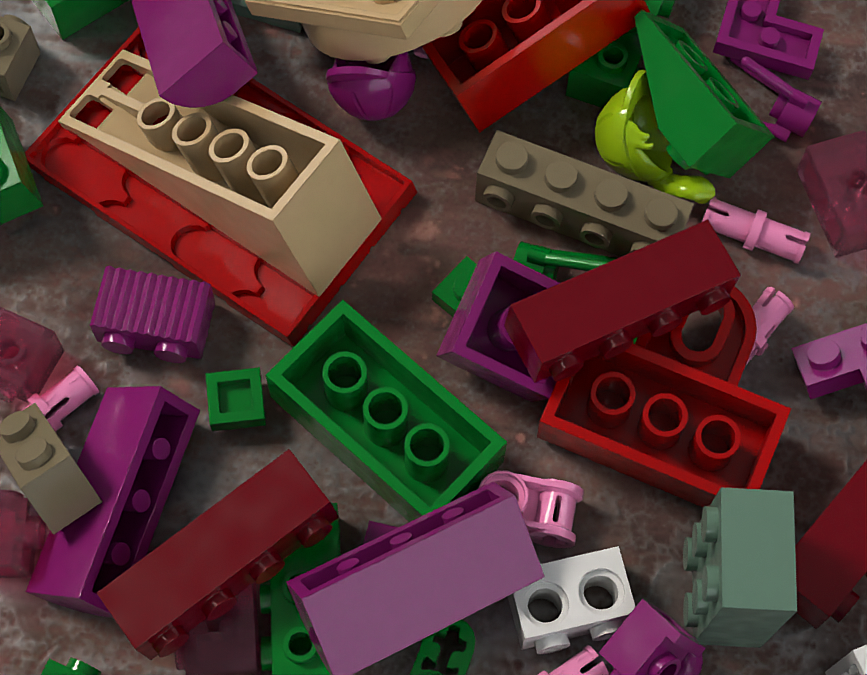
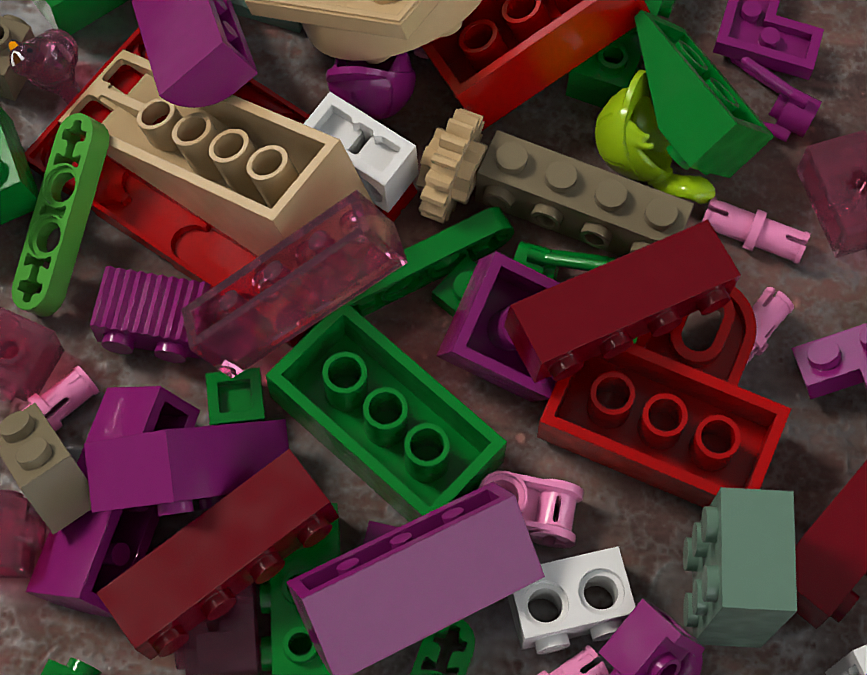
none -> clear pink animal [8,29,82,104]
none -> bright green beam [11,113,110,317]
none -> magenta wedge [84,419,289,516]
none -> clear pink brick [181,190,408,379]
none -> white brick [304,92,419,213]
none -> green beam [322,207,515,317]
none -> tan gear [416,108,488,224]

